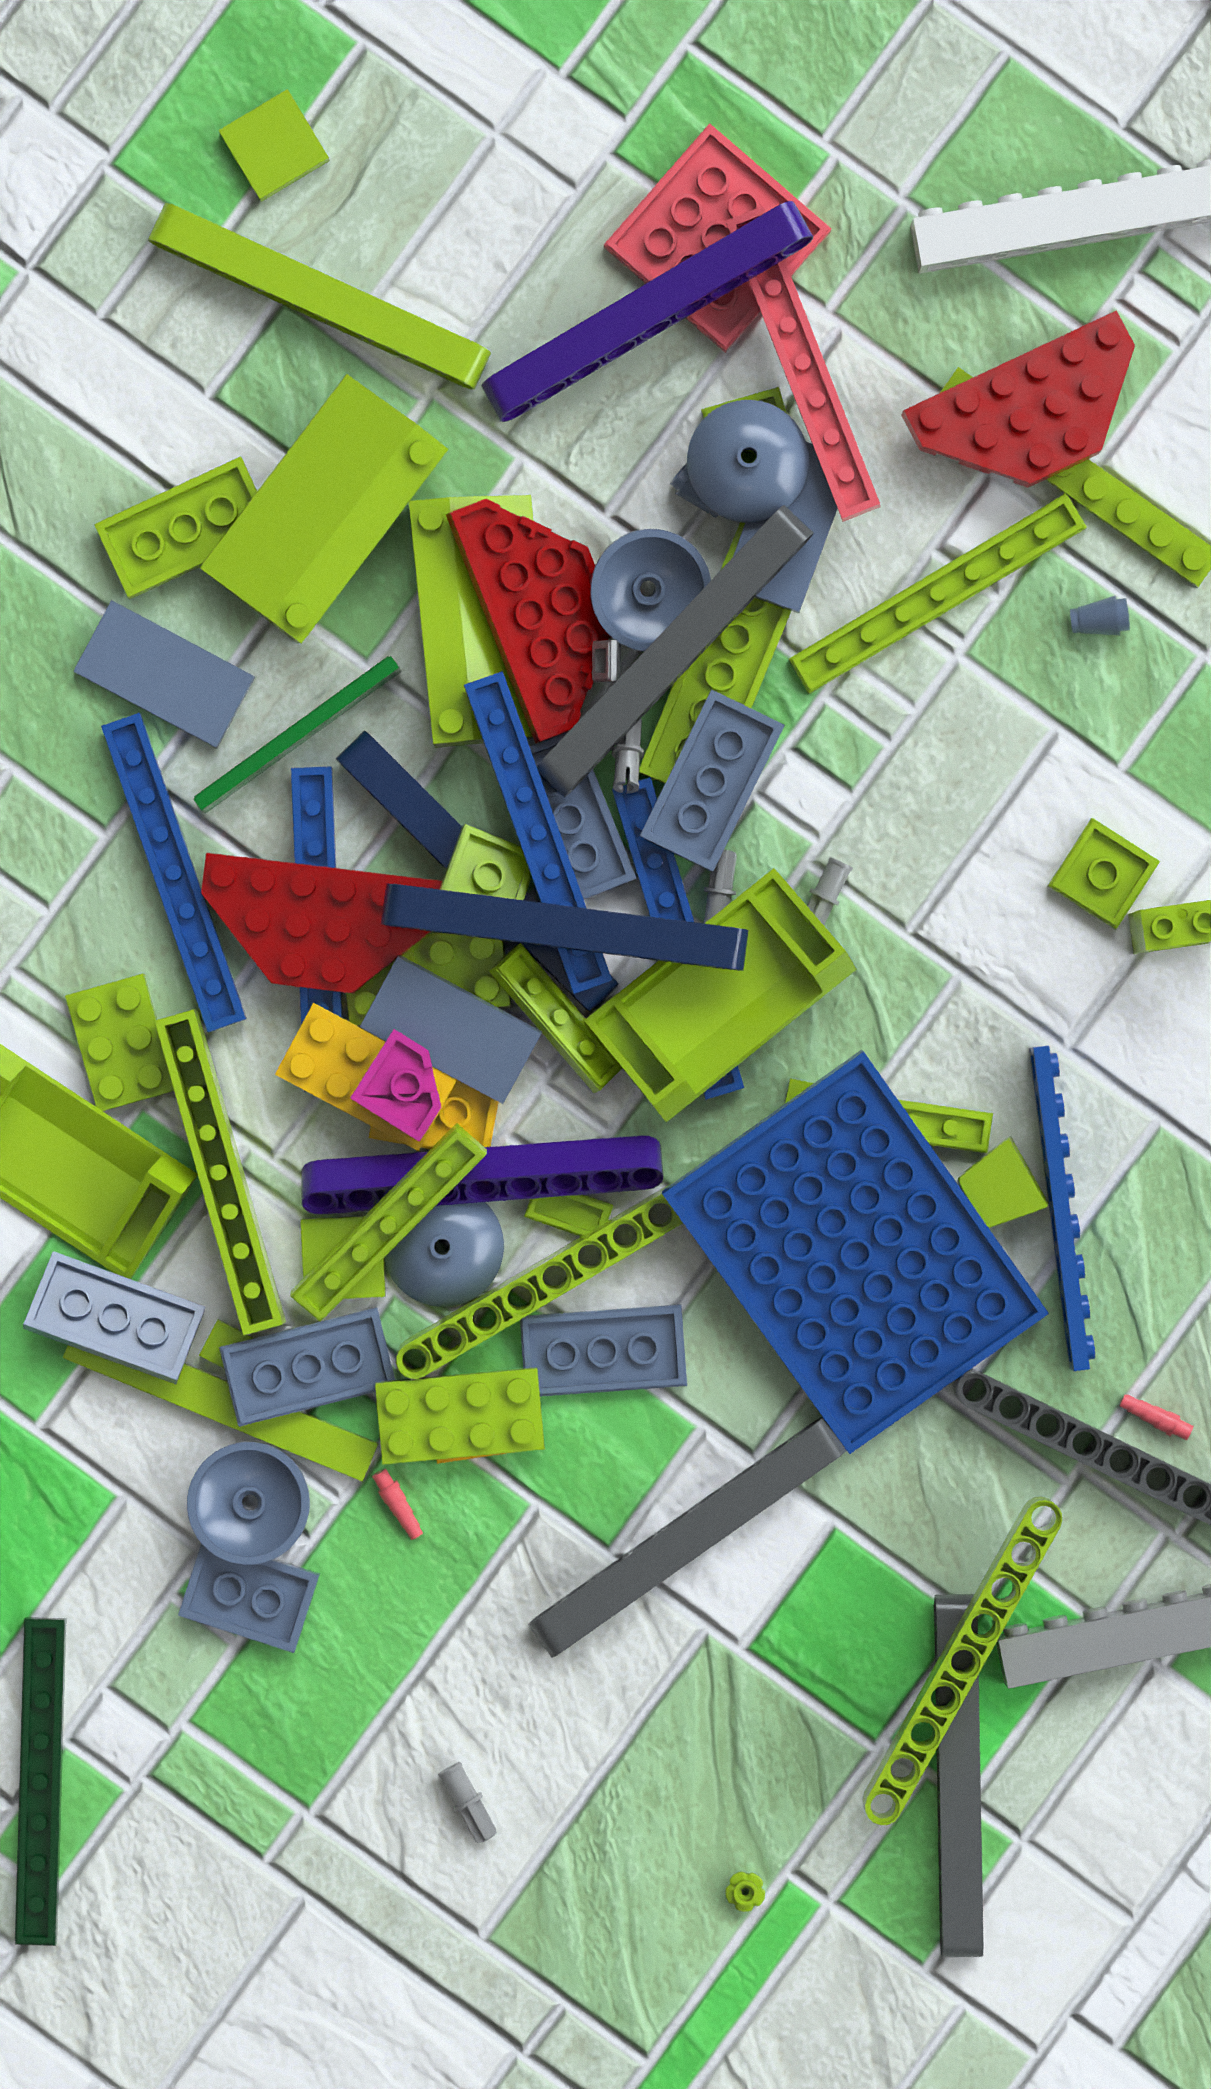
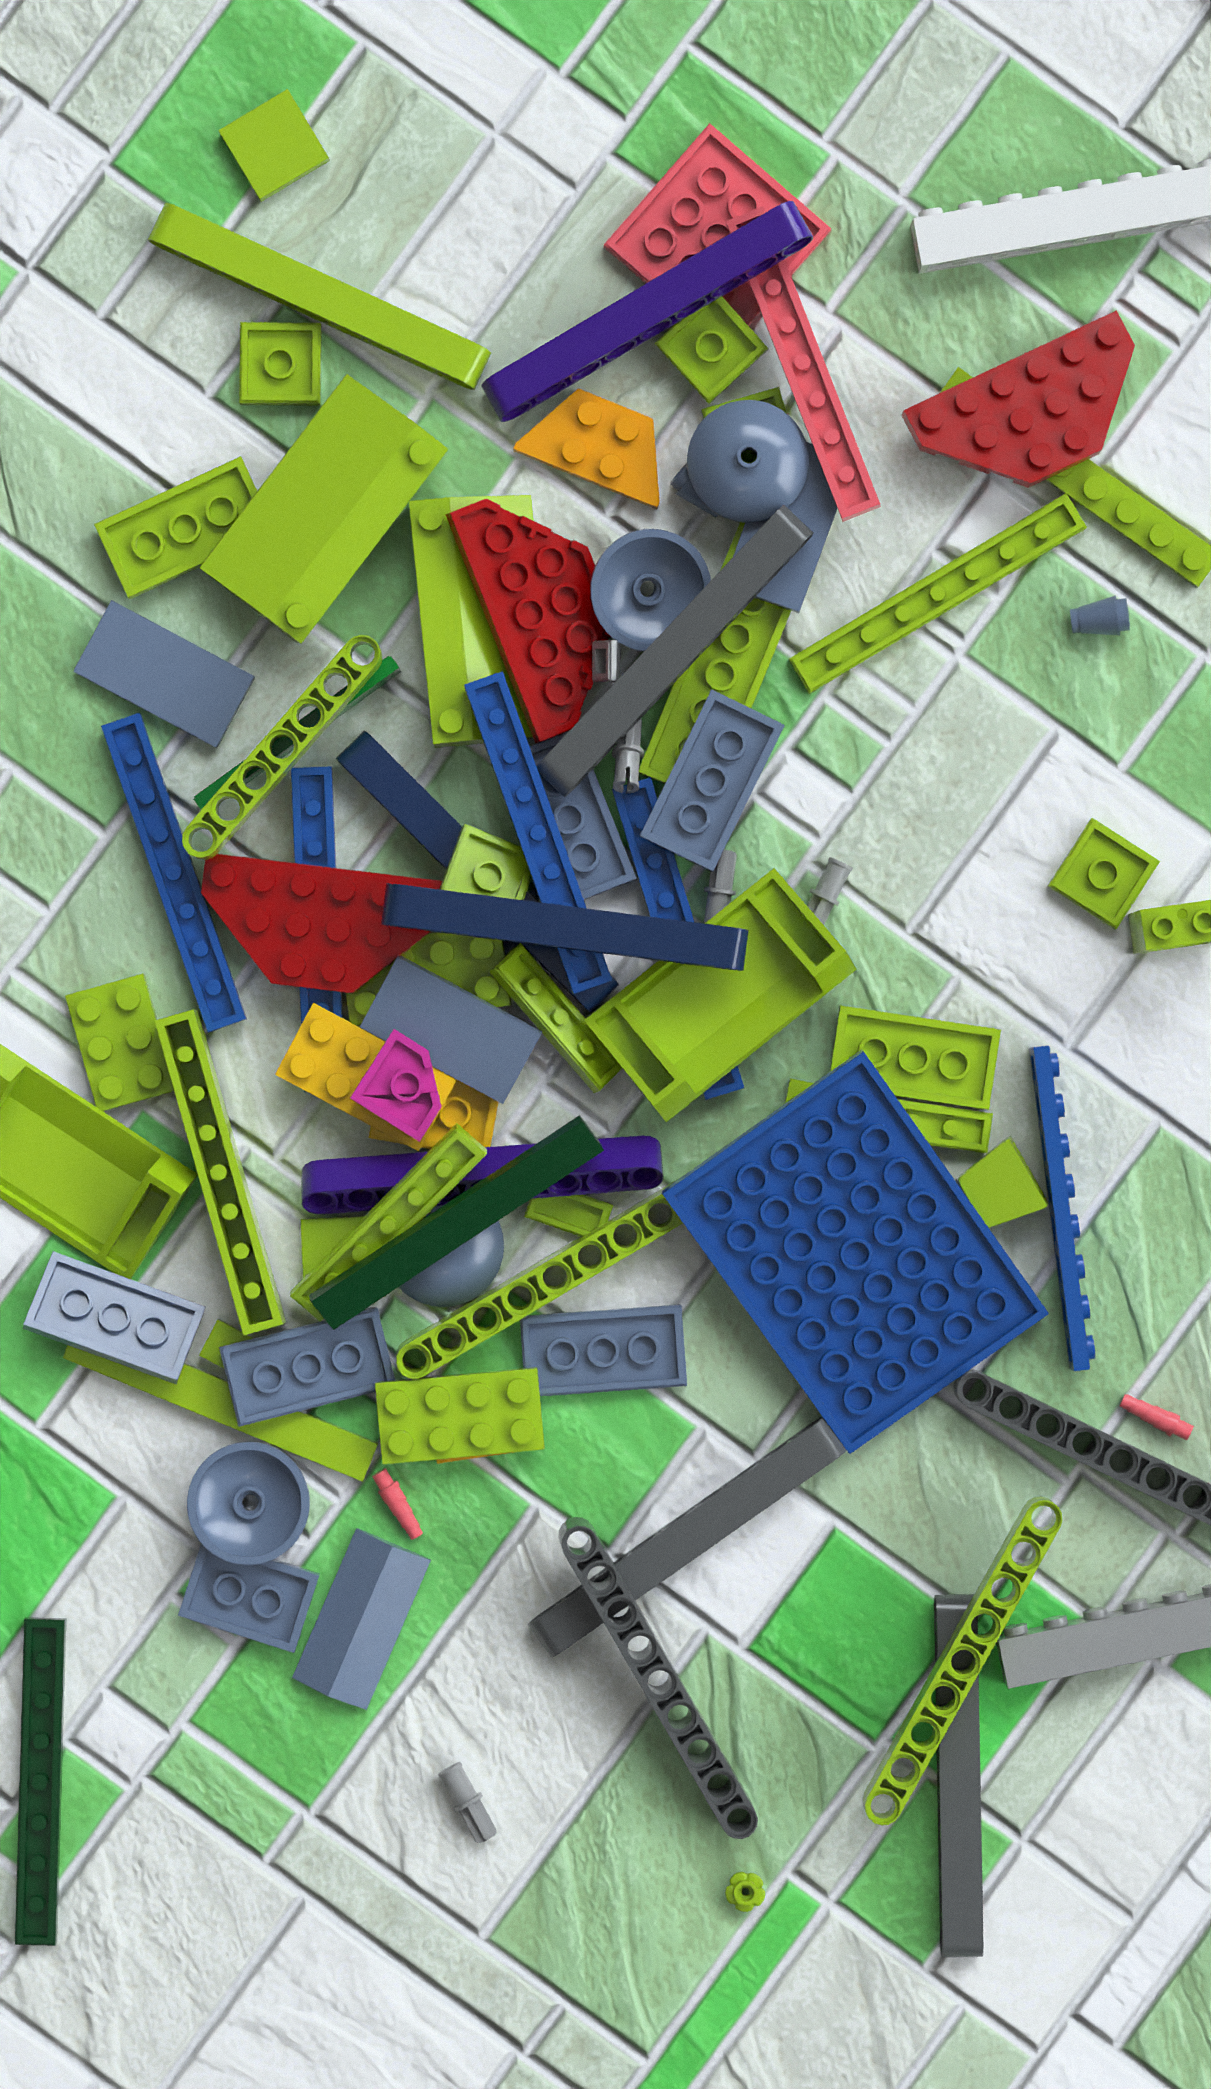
none -> lime beam [182,635,383,860]
none -> lime tile [239,322,322,406]
none -> sand blue slope [292,1528,431,1710]
none -> dark green tile [309,1115,604,1330]
none -> light orange wing [513,388,660,510]
none -> dark grey beam [558,1517,758,1839]
none -> lime tile [654,297,769,404]
none -> lime plate [830,1005,1001,1110]

